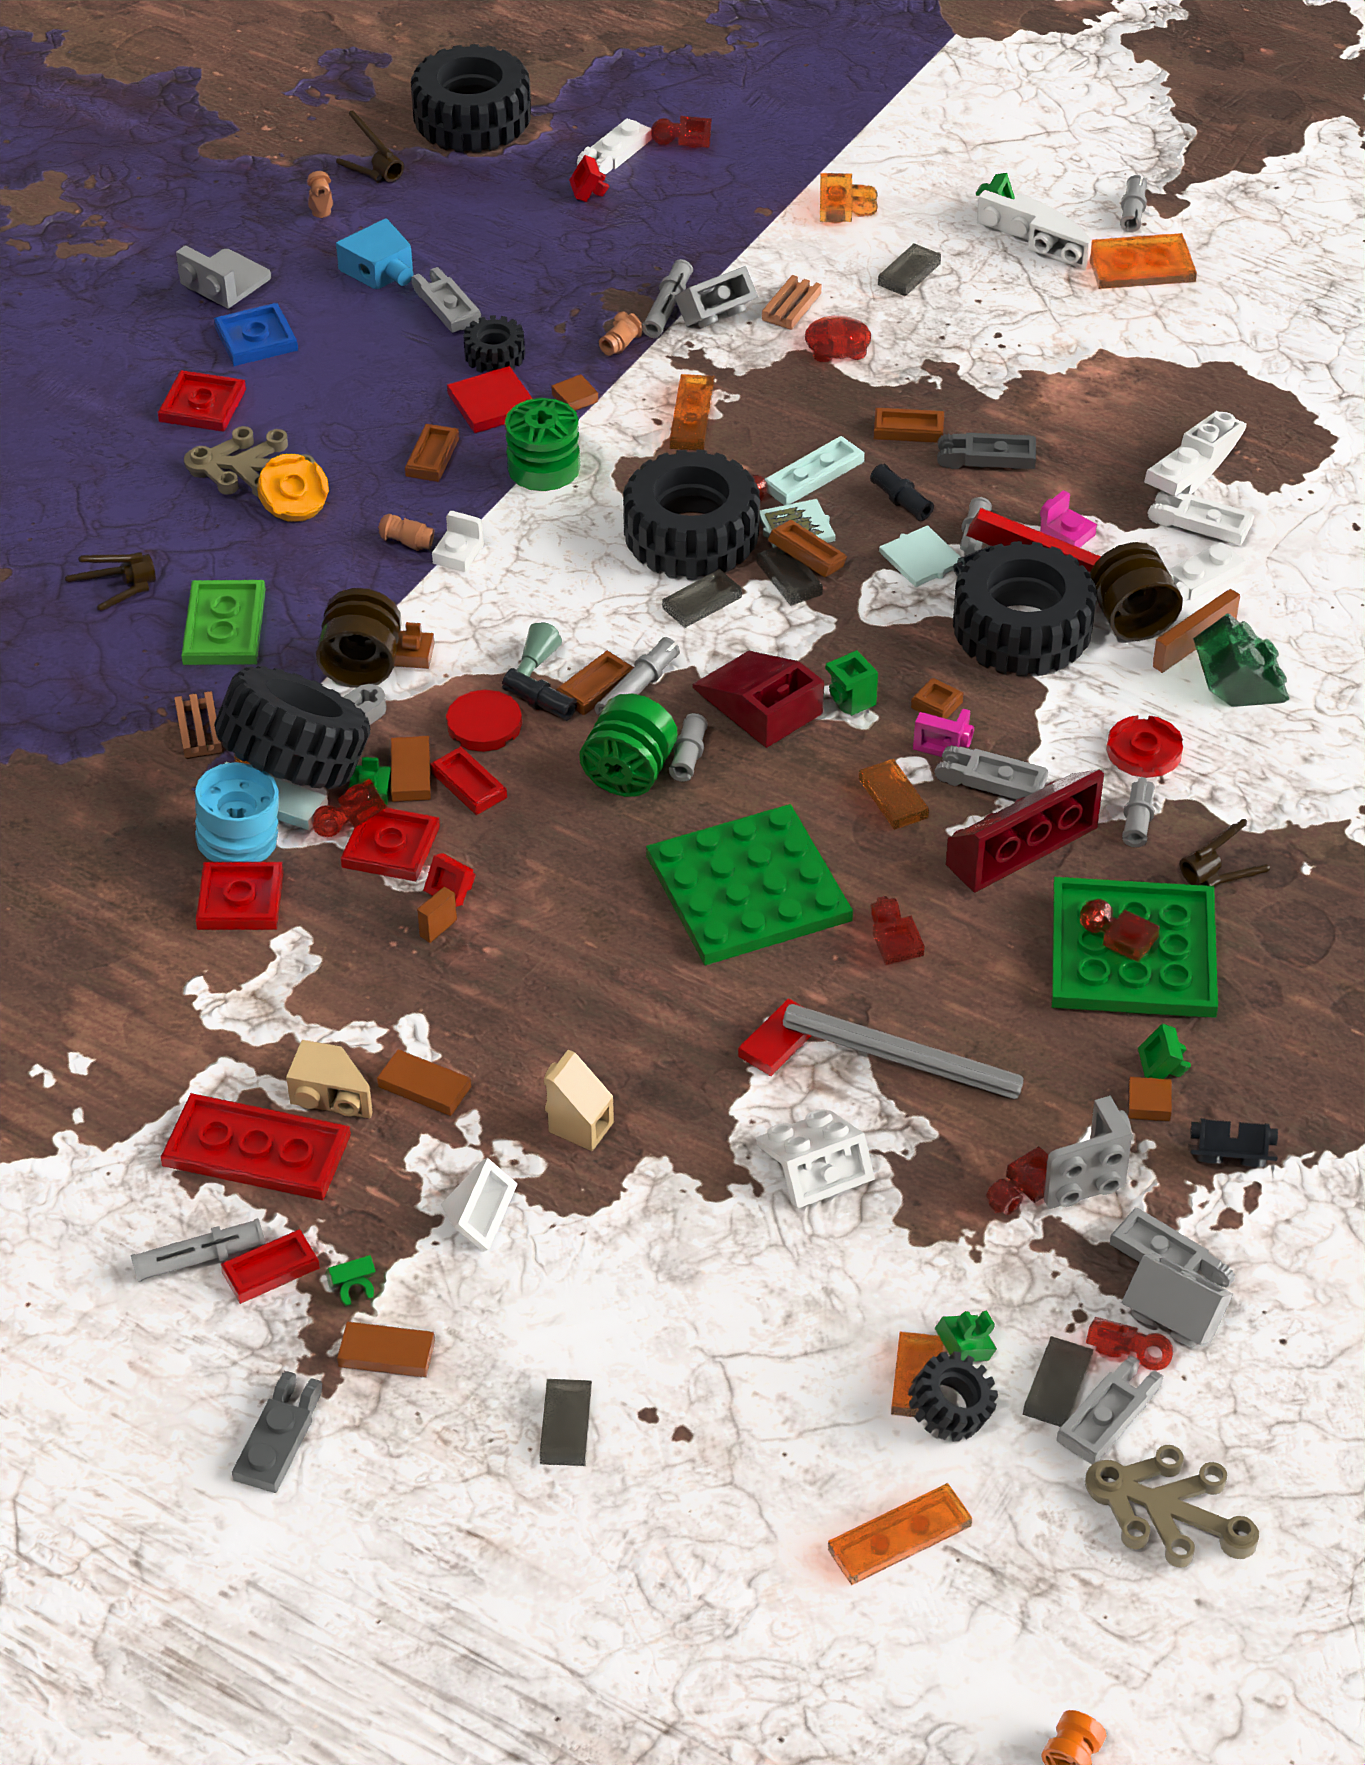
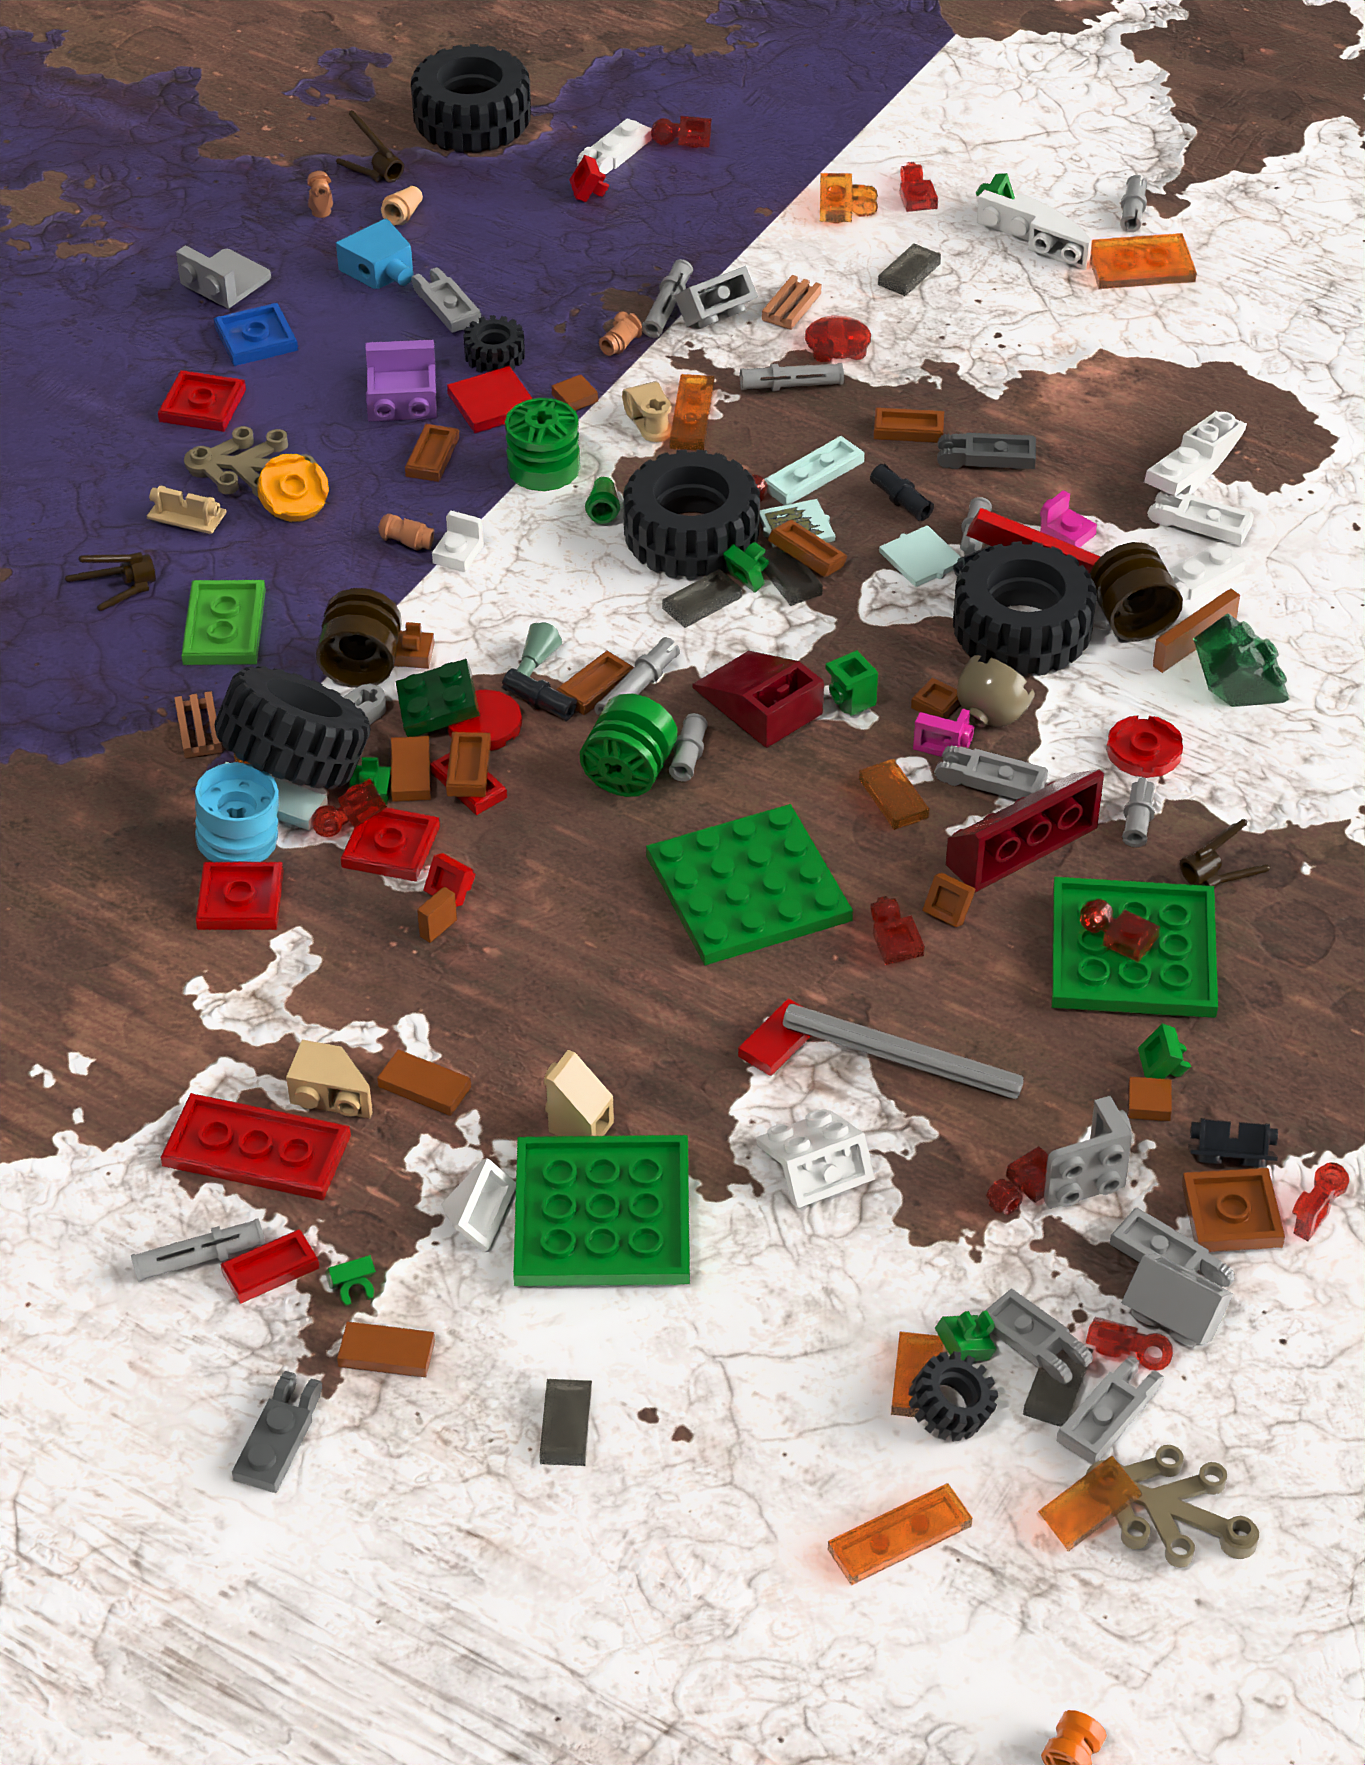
none -> tan hinge [147,485,227,534]
none -> medium lavender panel [366,340,437,421]
none -> light nougat cone [381,186,423,225]
none -> dark green plate [395,659,480,737]
none -> dark orange tile [446,732,491,797]
none -> green plate [513,1135,690,1286]
none -> green cone [585,477,620,524]
none -> tan piece [622,381,672,442]
none -> green tile [723,542,769,593]
none -> light grey pin [740,363,844,391]
none -> clear red plate [899,161,938,212]
none -> dark orange tile [922,872,976,927]
none -> dark tan cylinder [957,655,1035,727]
none -> light grey hinge [985,1288,1094,1385]
none -> clear orange tile [1038,1455,1142,1552]
none -> dark orange plate [1182,1168,1285,1252]
none -> clear red plate [1292,1162,1349,1242]

